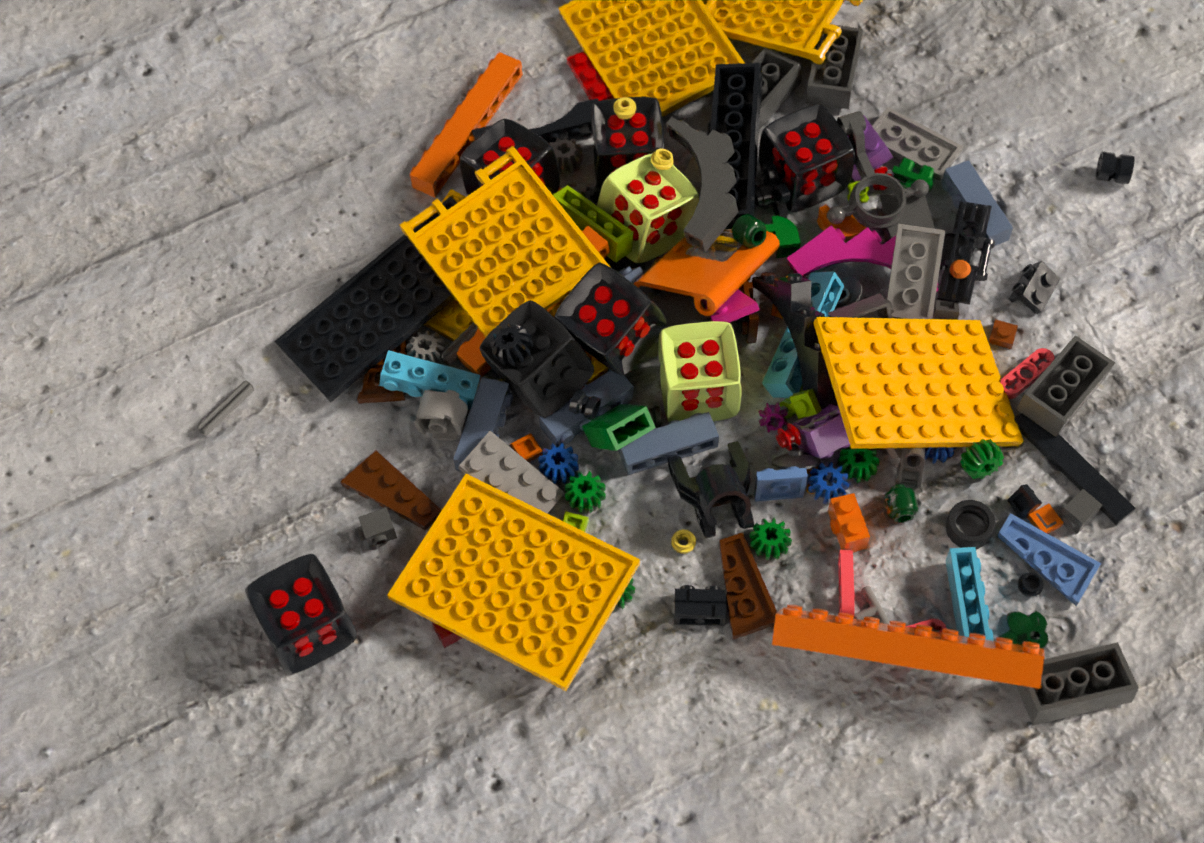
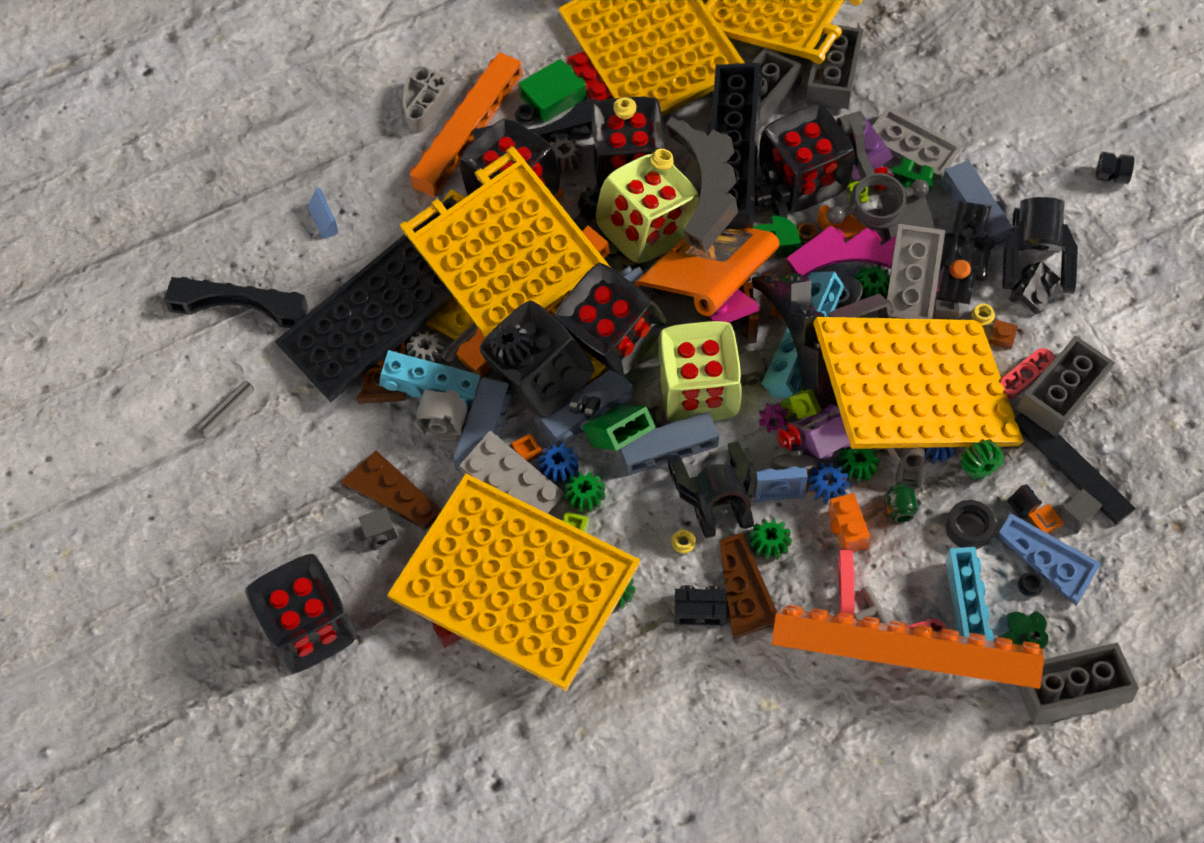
lime brick [553,185,633,262] -> none
dark green head [732,214,766,248] -> none
none -> black arch [164,277,308,328]
none -> medium blue slope [308,188,338,239]
none -> light grey beam [403,66,450,133]
none -> black plate [515,104,537,125]
none -> green brick [518,58,587,123]
none -> dark grey brick [738,350,767,386]
none -> dark orange plate [797,223,817,245]
none -> green gear [855,263,890,299]
none -> light yellow plate [971,304,995,326]
none -> black piece [1002,197,1078,294]

